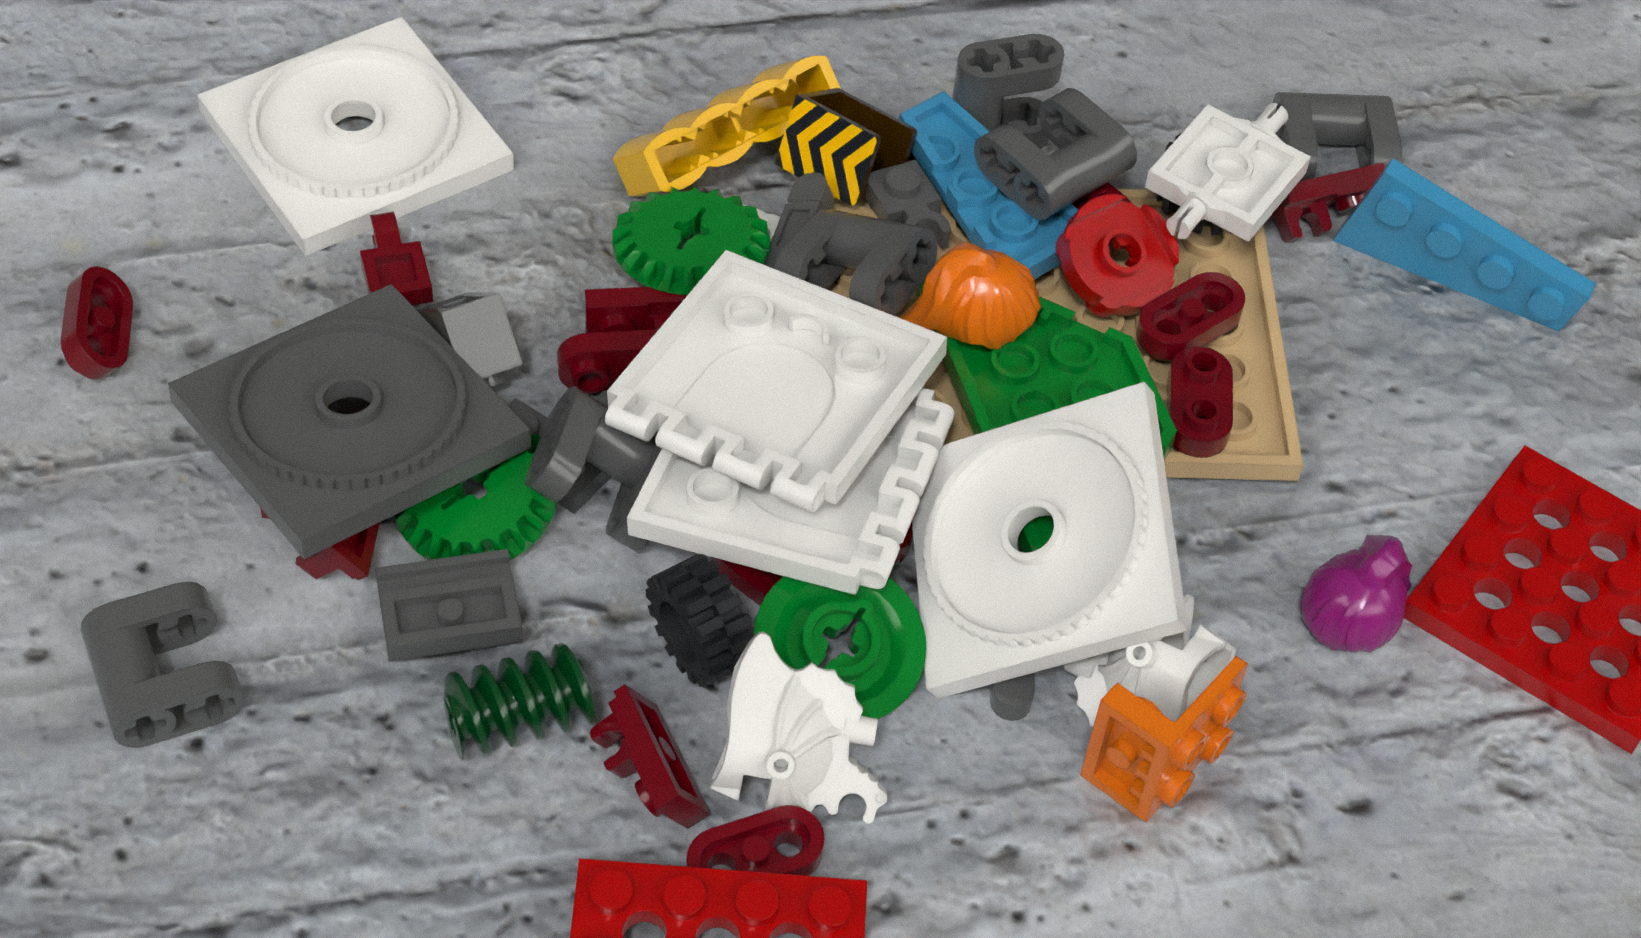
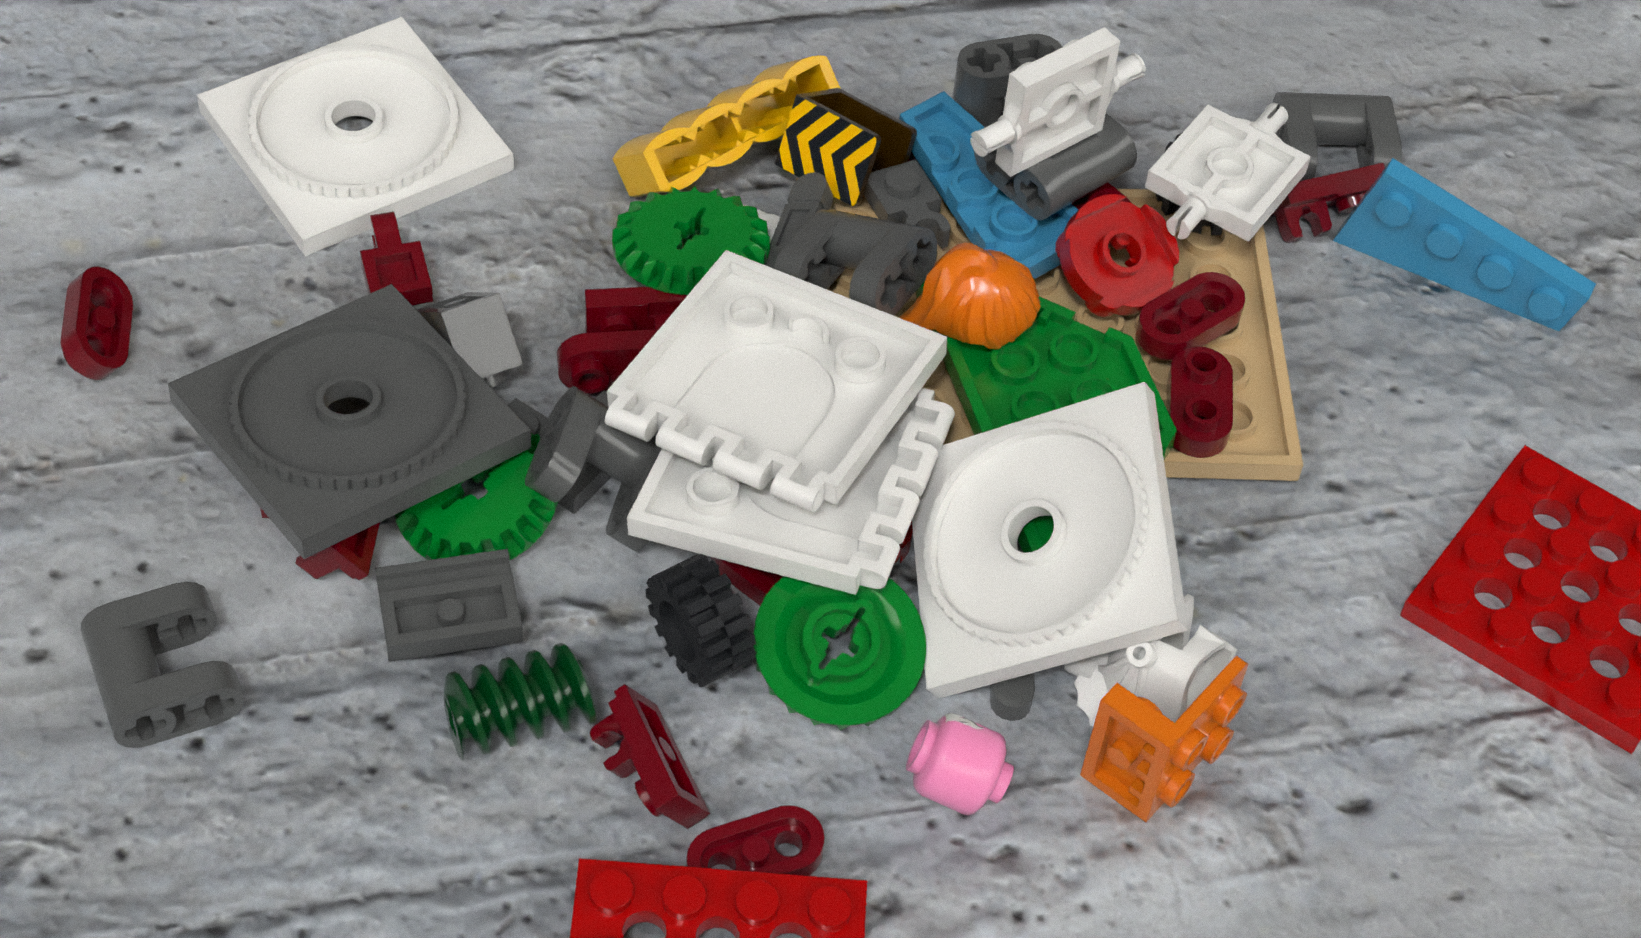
white helmet [710,631,887,824] -> none
magenta hair [1301,535,1412,653] -> none
none -> bright pink head [906,713,1014,815]
none -> white plate [970,27,1146,177]

